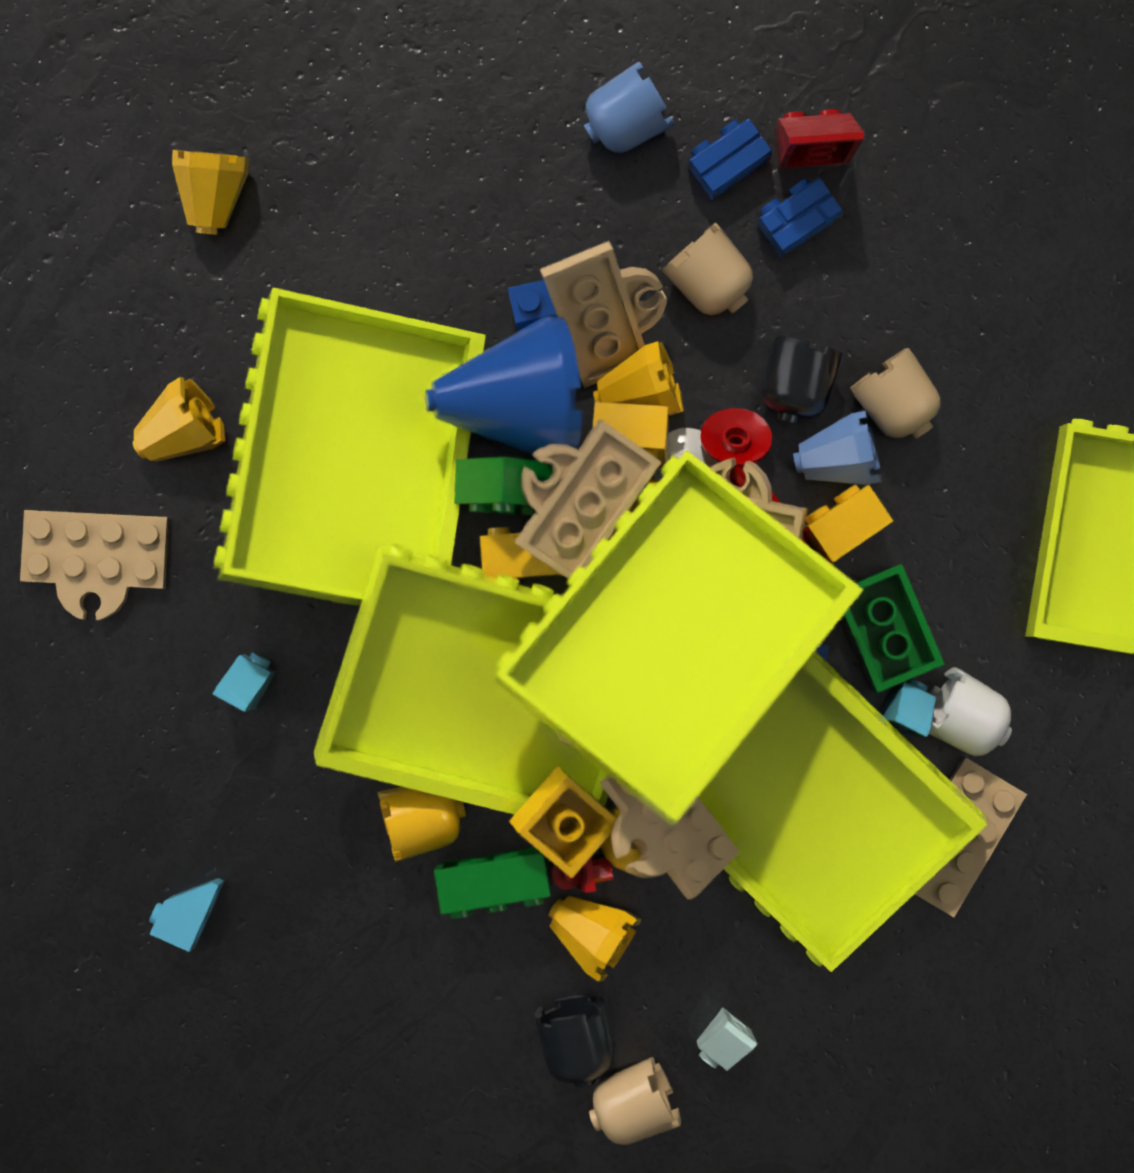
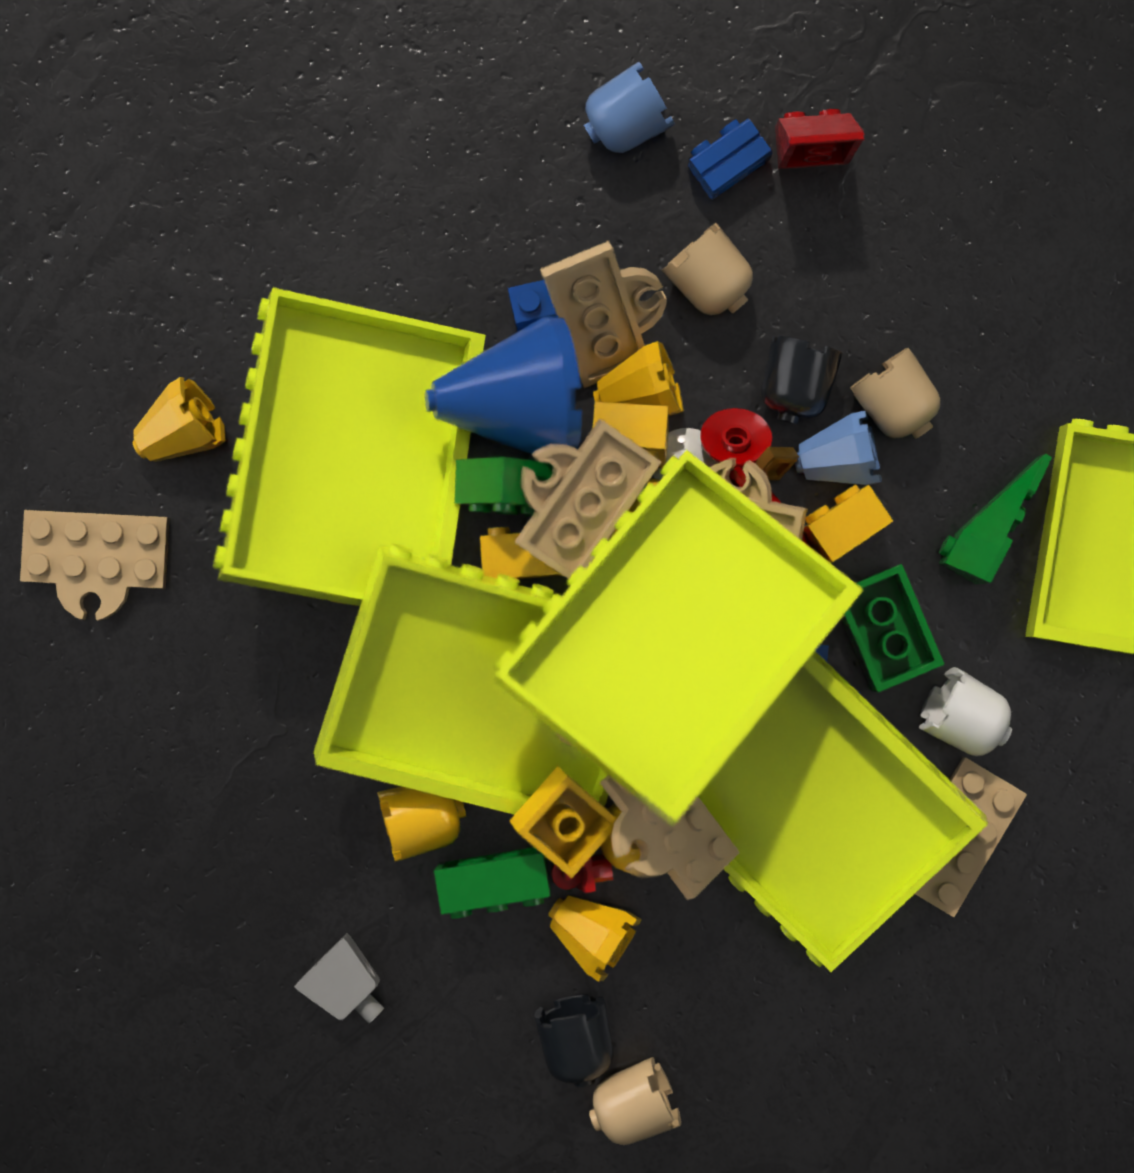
medium azure slope [149,878,224,952] -> none
yellow cone [172,150,250,235] -> none
medium azure slope [213,652,276,712] -> none
light aqua slope [696,1008,757,1071] -> none
blue brick [757,177,843,258] -> none
medium azure slope [880,679,936,737] -> none
none -> light grey torso [294,933,384,1024]
none -> pearl gold tile [755,447,799,480]
none -> green wedge [939,454,1052,584]

